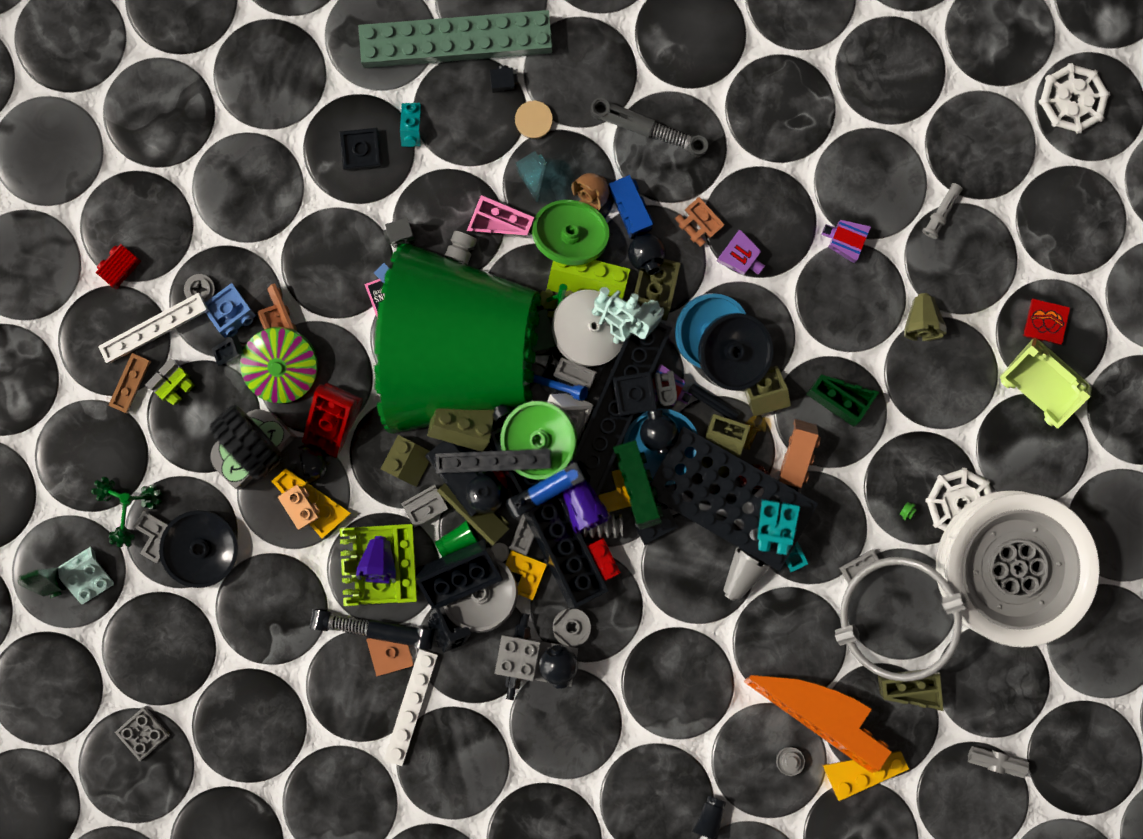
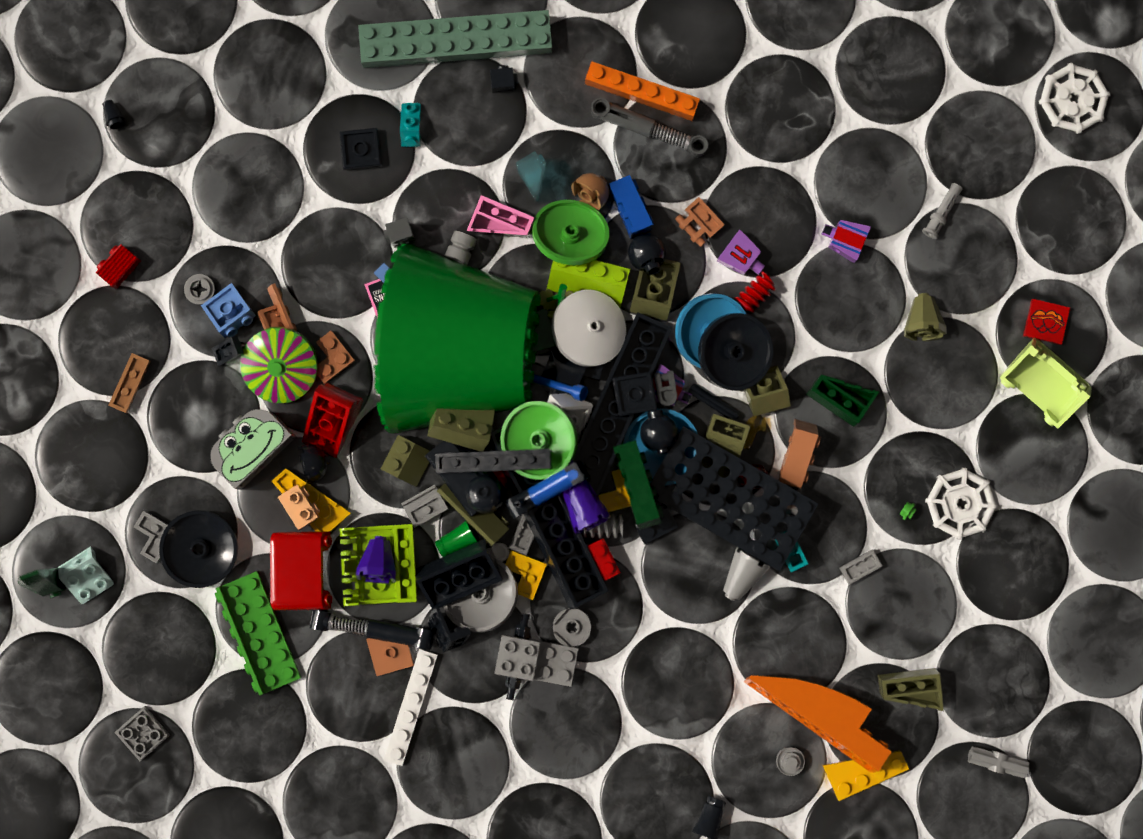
dark green plant [91,477,162,547] -> none
white plate [98,293,209,364] -> none
lime hips [145,358,194,405] -> none
black tyre [209,405,283,480] -> none
black plate [493,404,512,428] -> none
tan tile [515,101,553,139] -> none
black brick [539,645,578,689] -> none
light grey tile [554,357,597,391] -> none
light aqua piece [592,287,664,344] -> none
teal hips [757,499,800,555] -> none
light grey piece [835,557,968,681] -> none
wheel [936,491,1099,647] -> none
none -> black cone [102,100,124,130]
none -> bright green bracket [215,571,302,696]
none -> red windscreen [270,531,333,610]
none -> nougat plate [316,331,355,384]
none -> orange brick [585,61,700,121]
none -> red piece [734,271,777,313]

